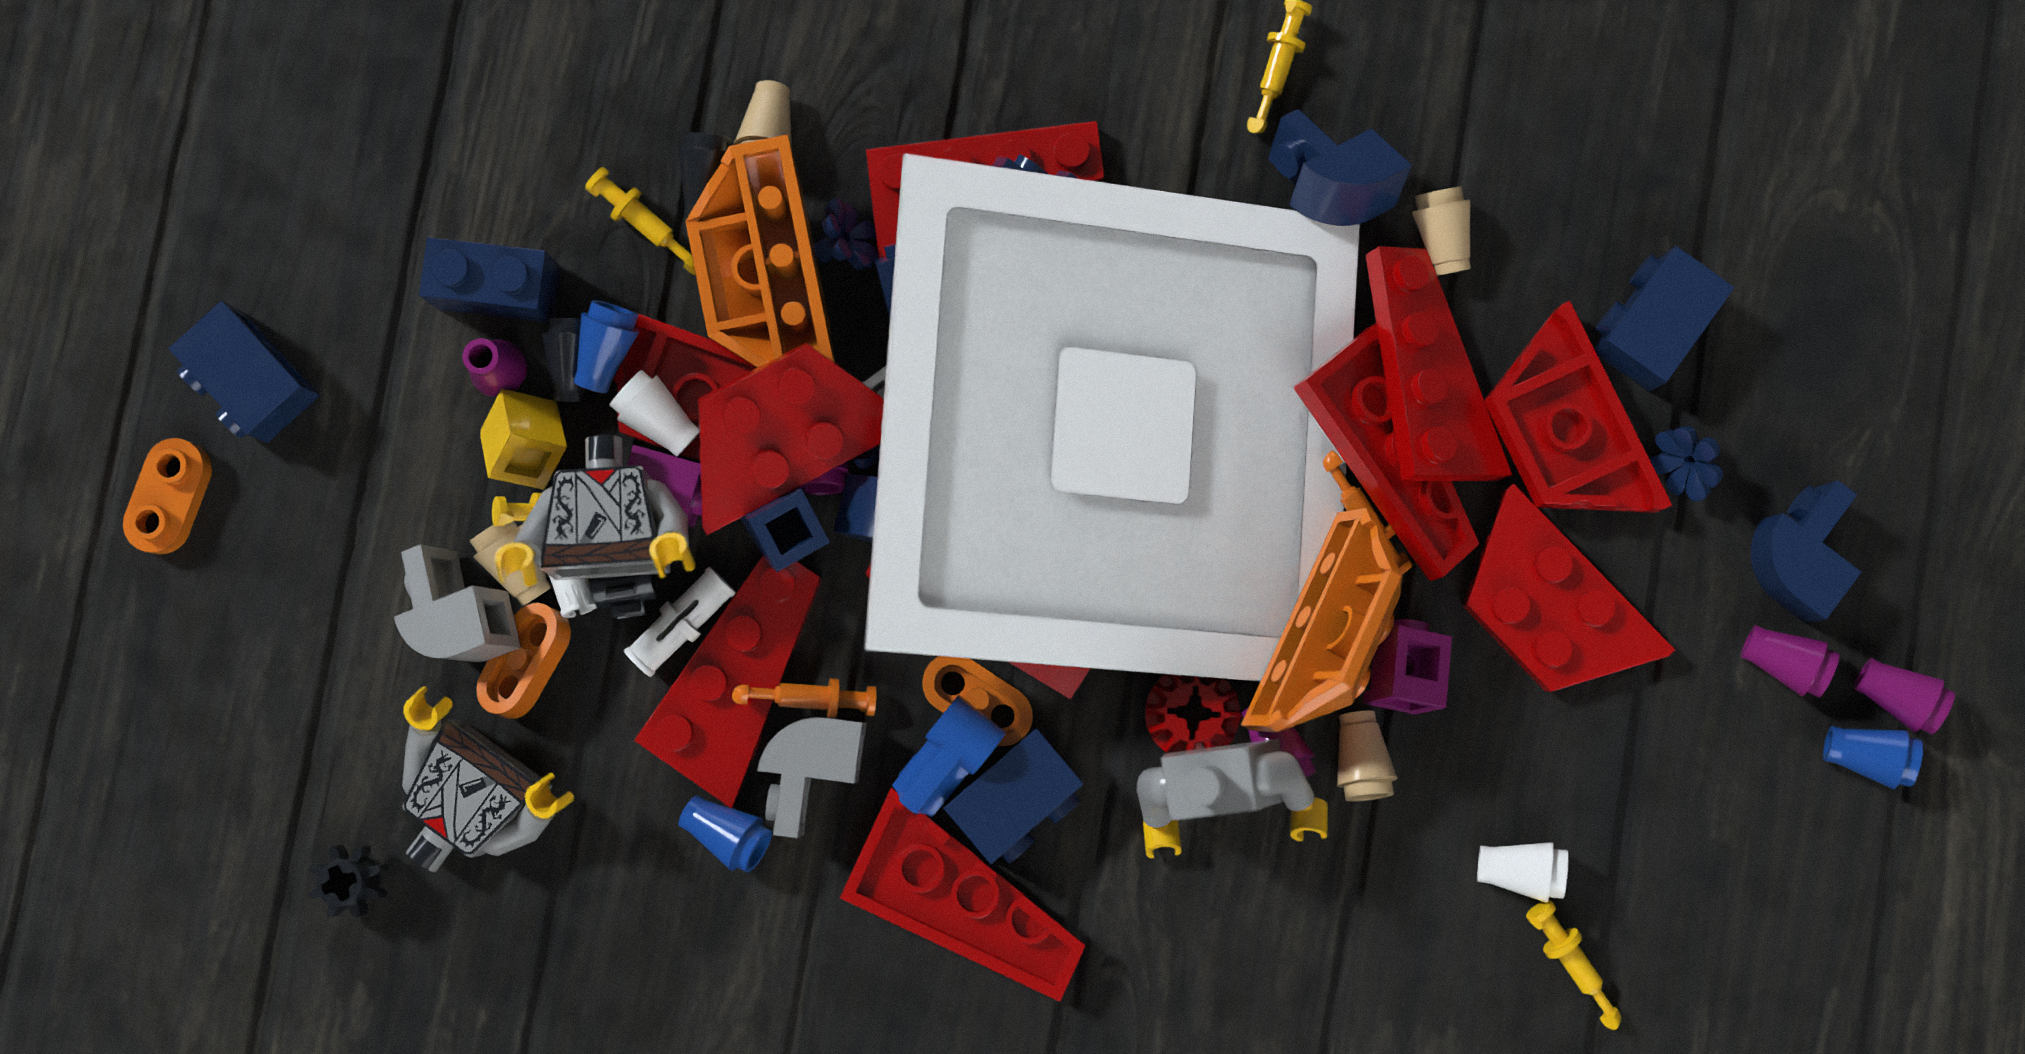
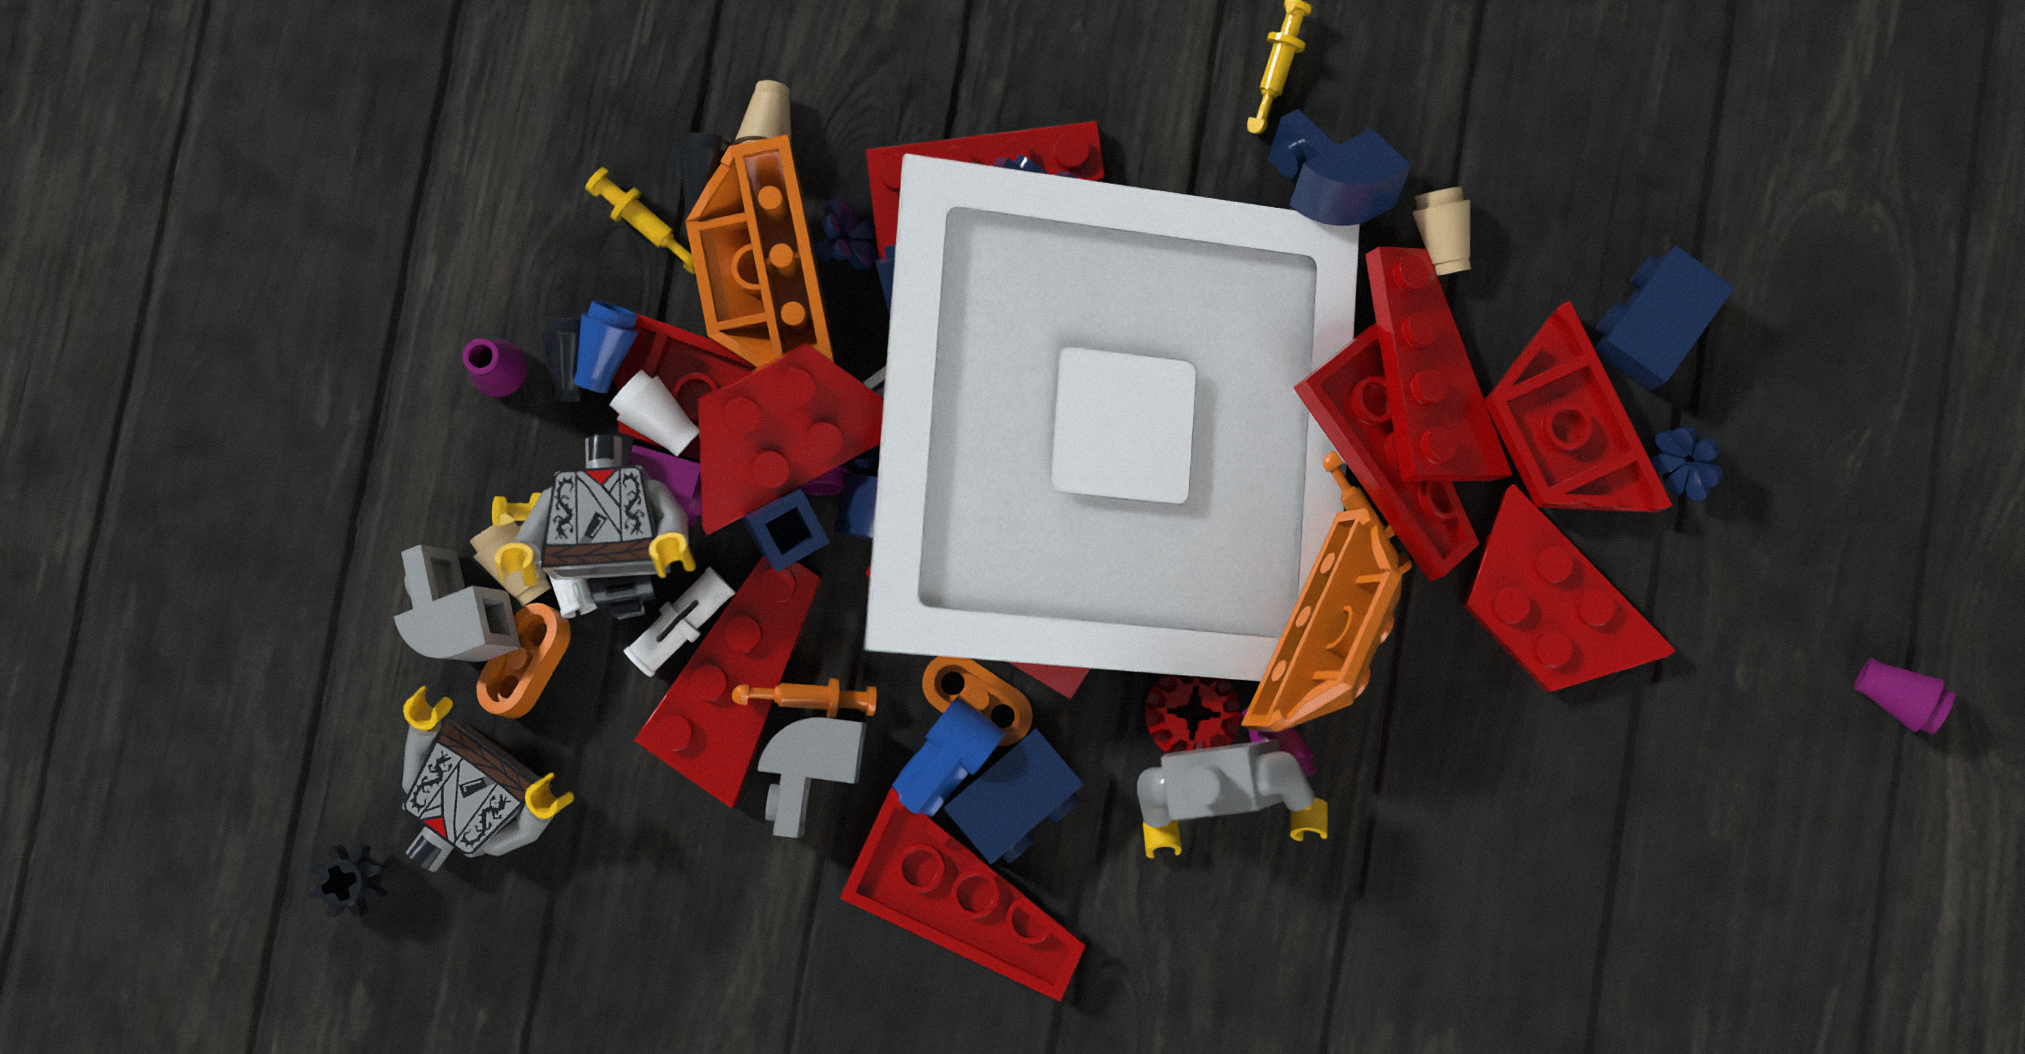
orange plate [123,438,212,554] -> none
dark blue brick [168,300,320,443] -> none
dark blue brick [419,237,561,322] -> none
yellow panel [480,388,567,490] -> none
blue cone [678,795,772,873] -> none
tan cone [1337,711,1398,802] -> none
magenta brick [1363,619,1452,714] -> none
white cone [1477,842,1568,903] -> none
yellow piece [1526,900,1621,1030] -> none
magenta cone [1740,625,1840,697] -> none
dark blue brick [1751,480,1861,623] -> none
blue cone [1823,726,1923,789] -> none

